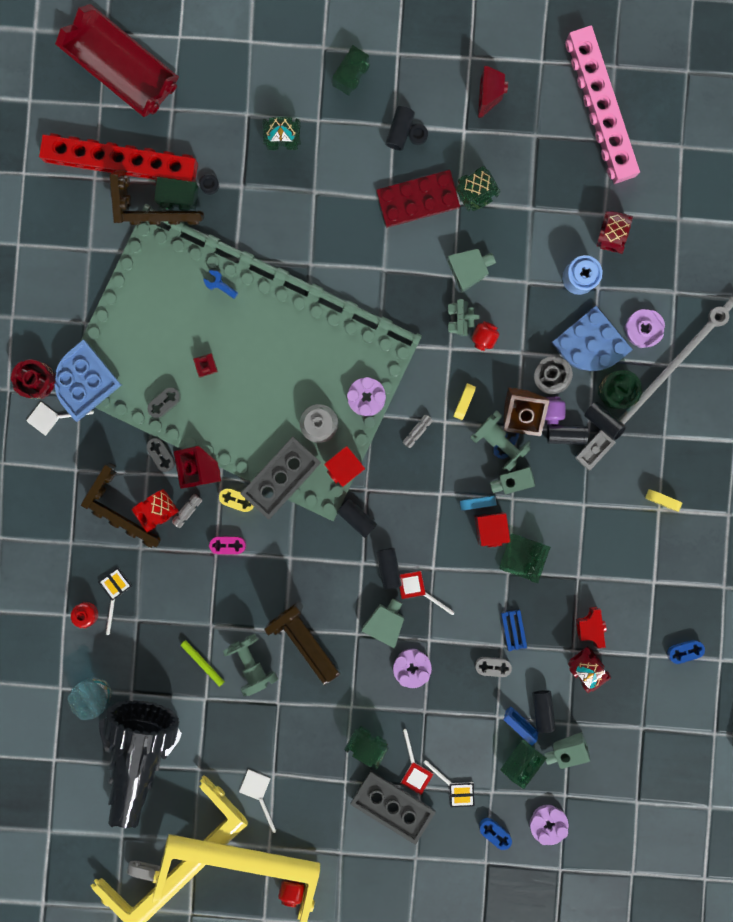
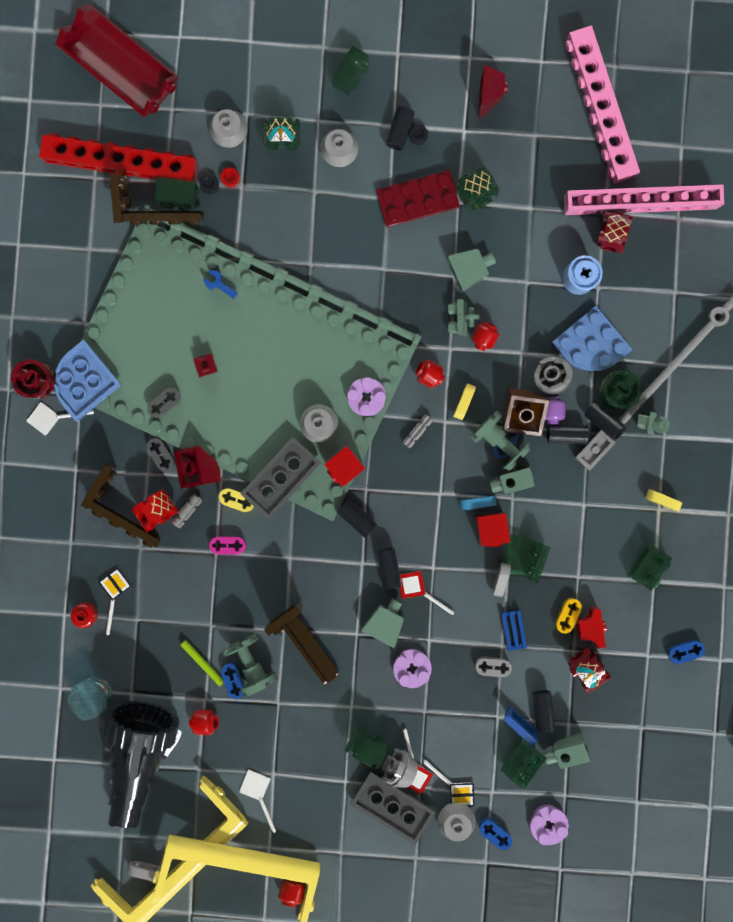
lavender plate [624,309,665,348] -> none
none -> red head [189,710,219,735]
none -> light grey cone [209,109,247,148]
none -> red tile [220,167,240,188]
none -> blue beam [221,662,245,699]
none -> light grey cone [320,129,358,167]
none -> light grey cone [382,749,418,788]
none -> red head [415,360,445,388]
none -> light grey cone [437,803,476,841]
none -> light grey beam [492,563,511,597]
none -> yellow beam [555,598,582,634]
none -> bright pink brick [564,185,724,215]
none -> clear green brick [627,545,672,591]
none -> sand green hips [637,412,670,435]

